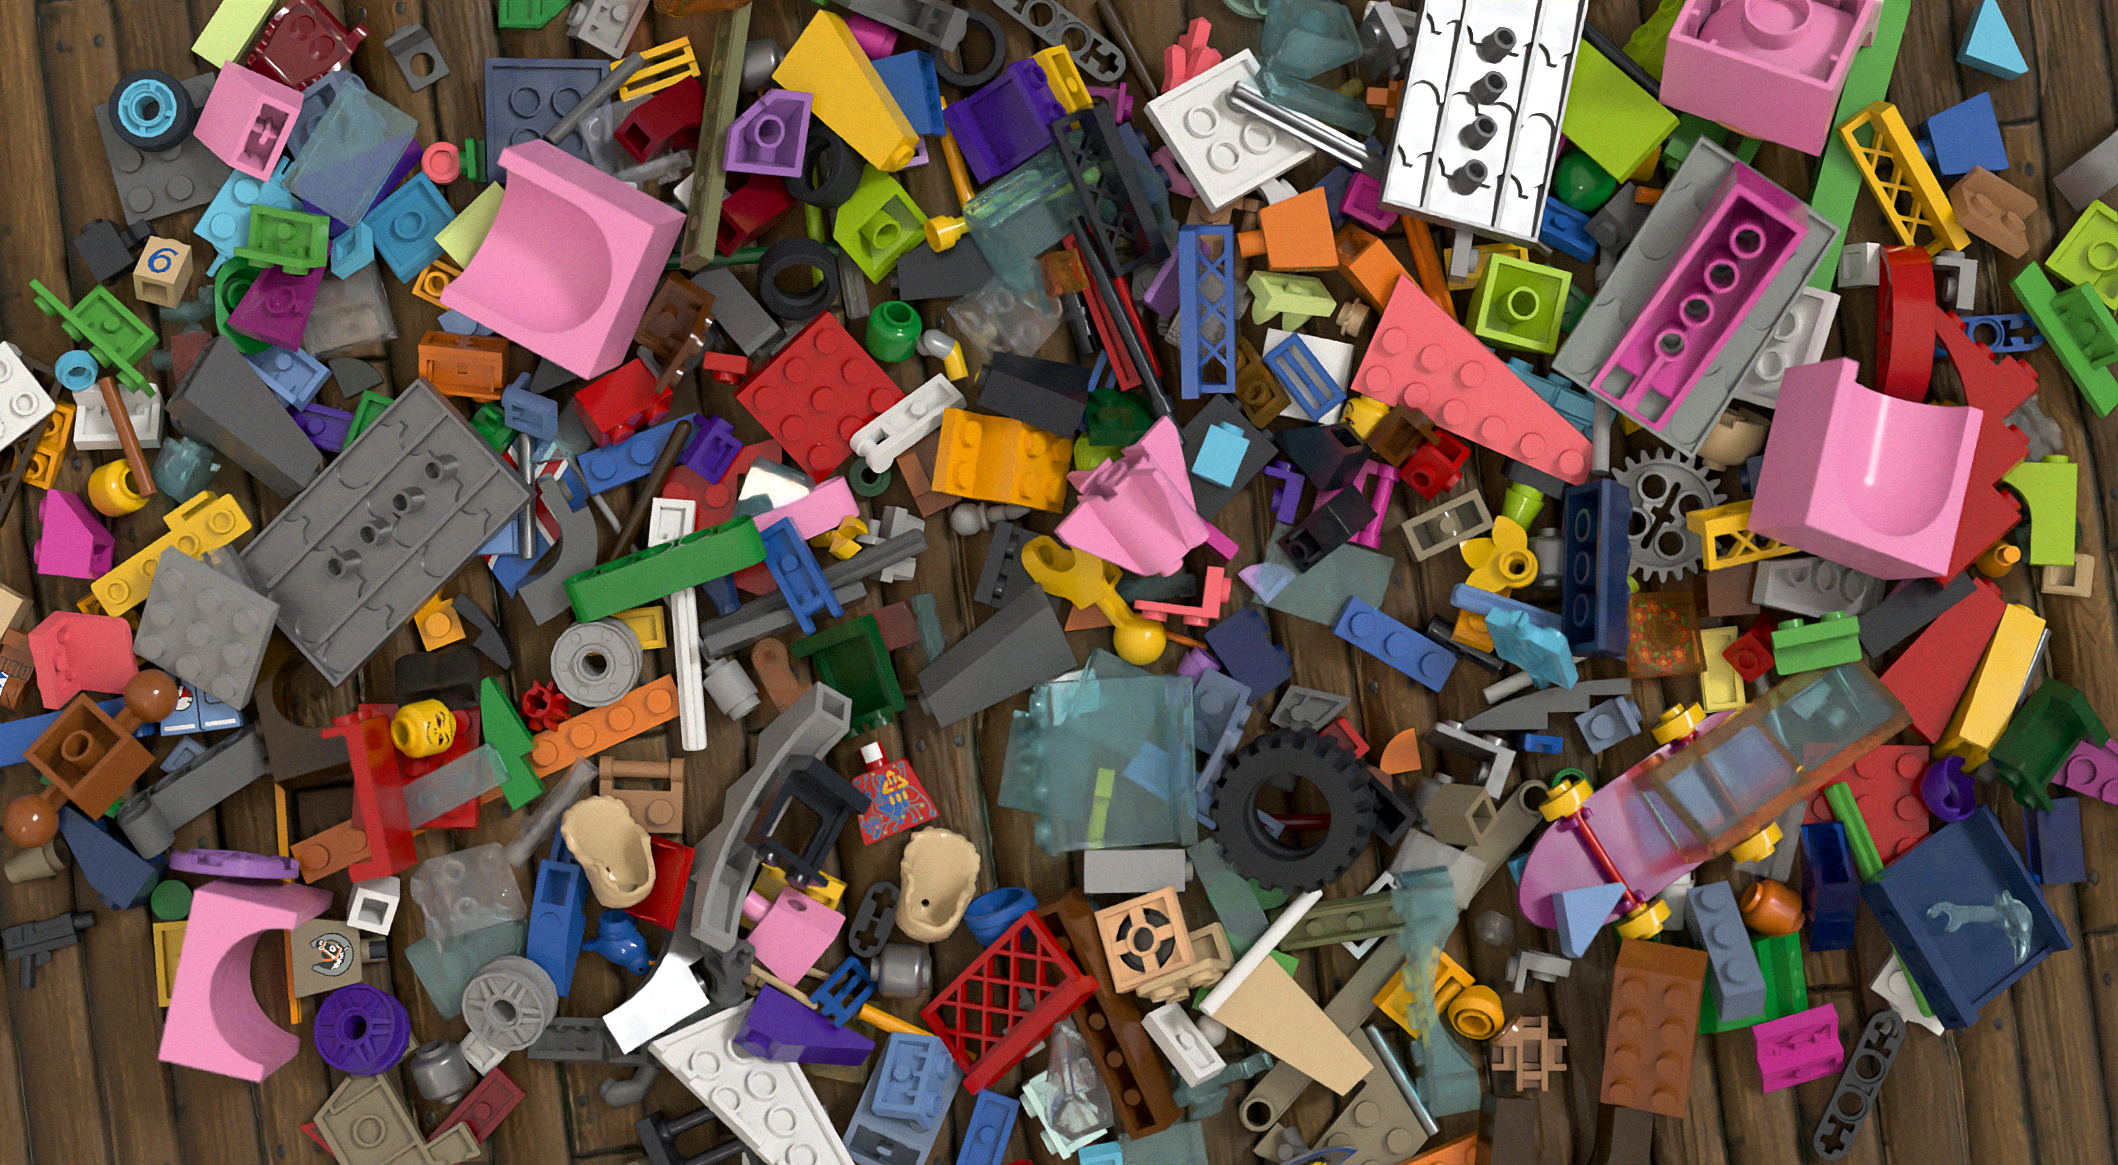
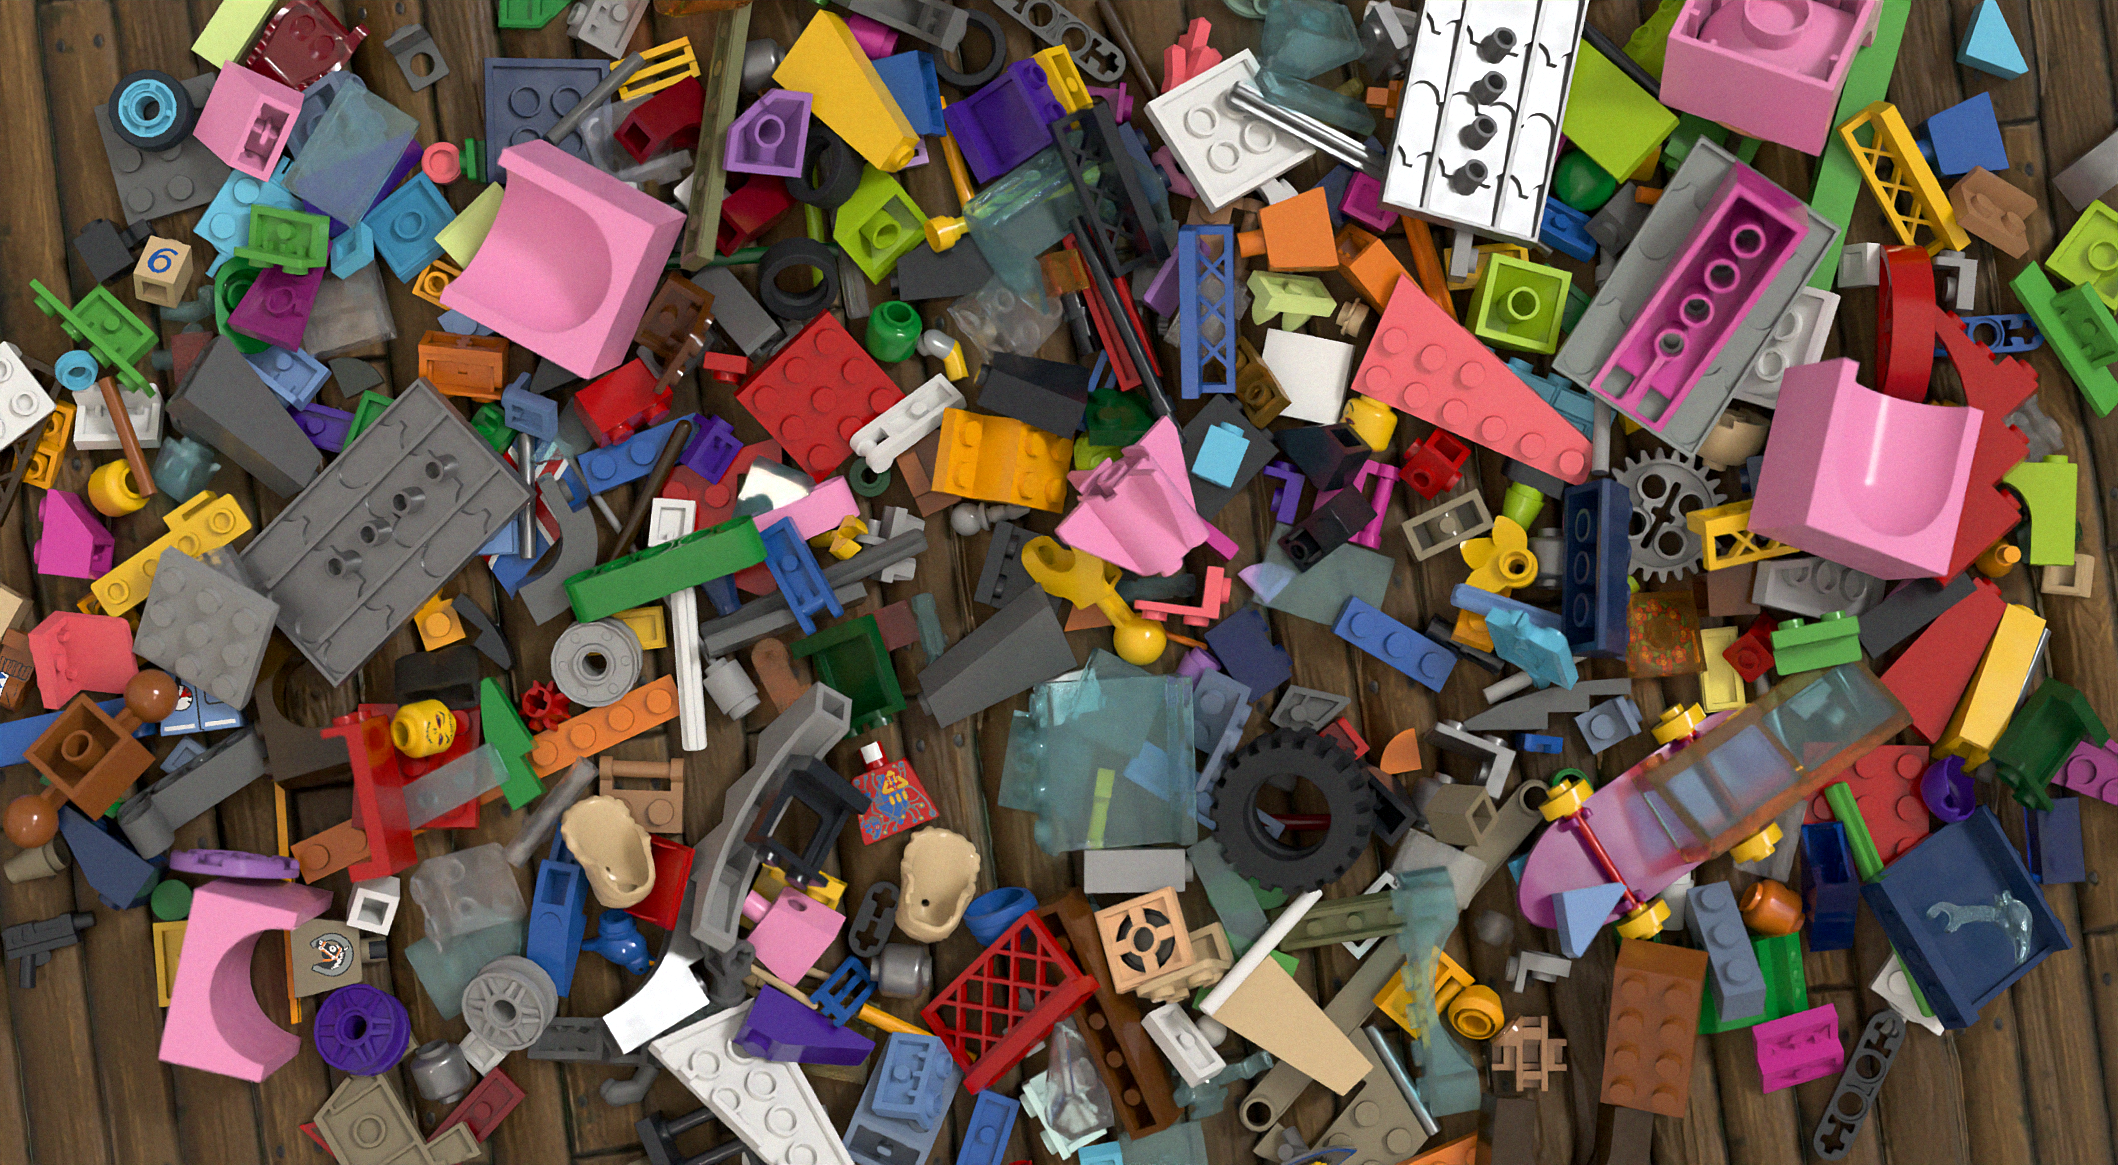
blue tile [1262,332,1347,424] -> none
reddish brown bracket [1365,403,1442,469] -> none

